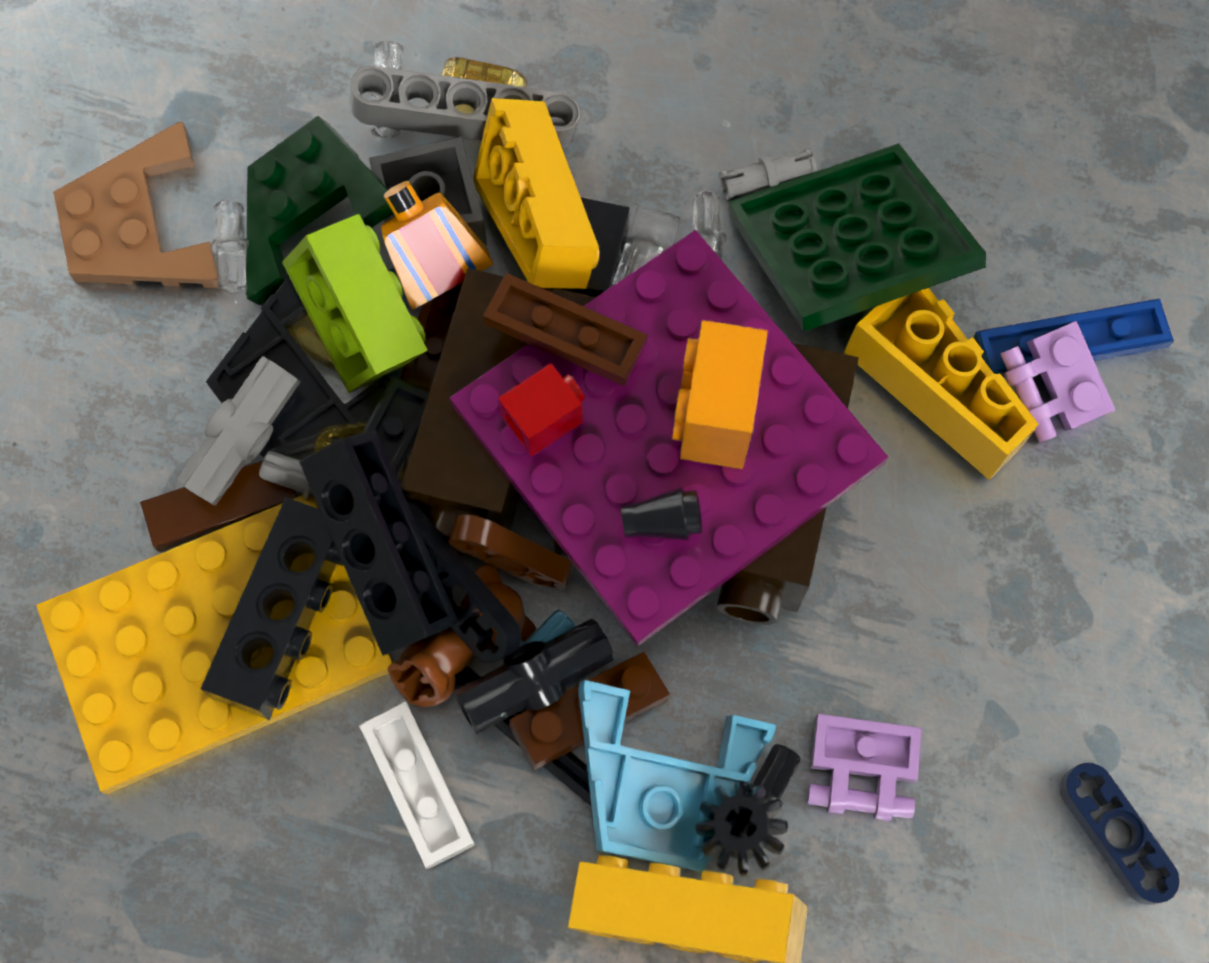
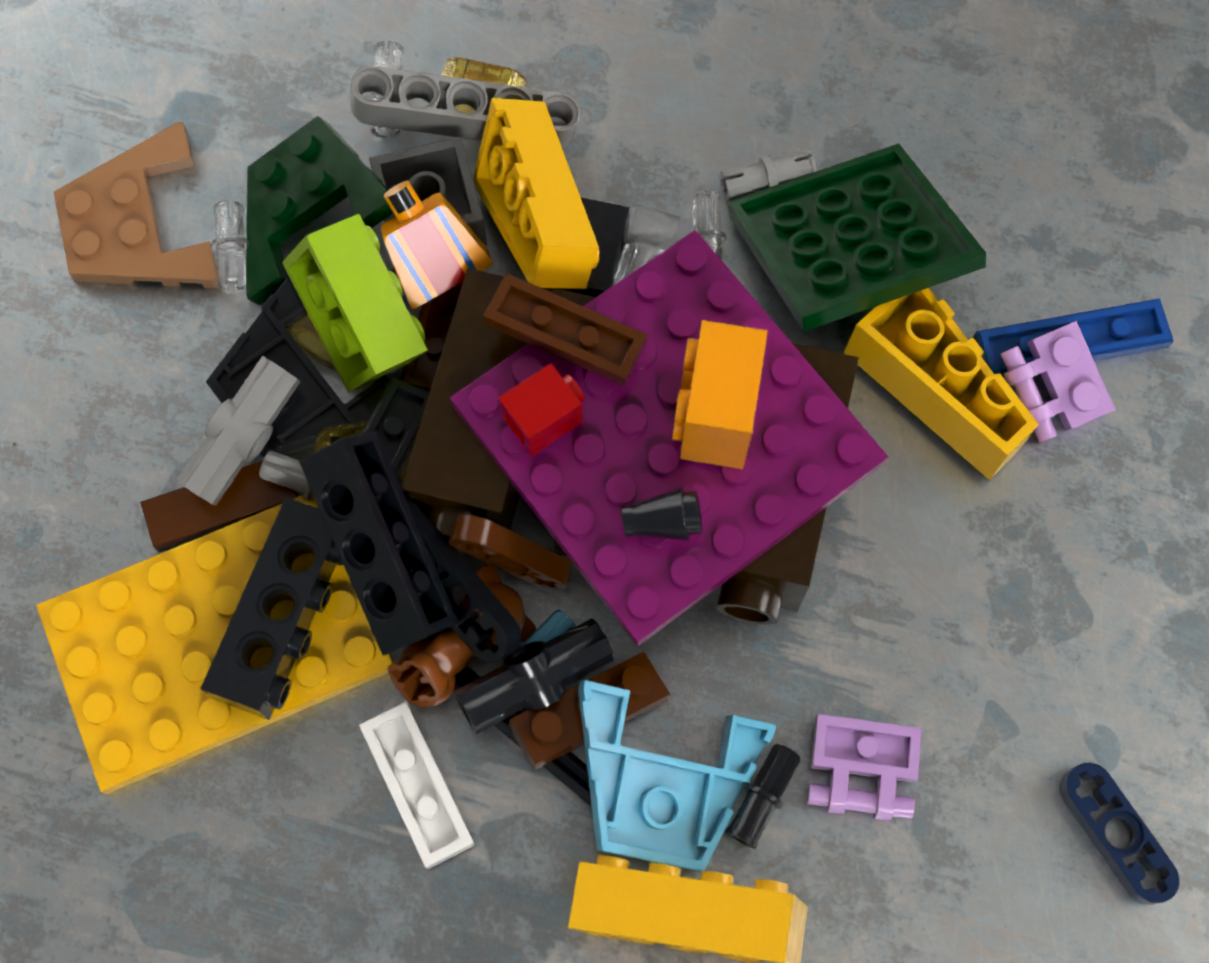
black gear [695,780,788,876] -> none

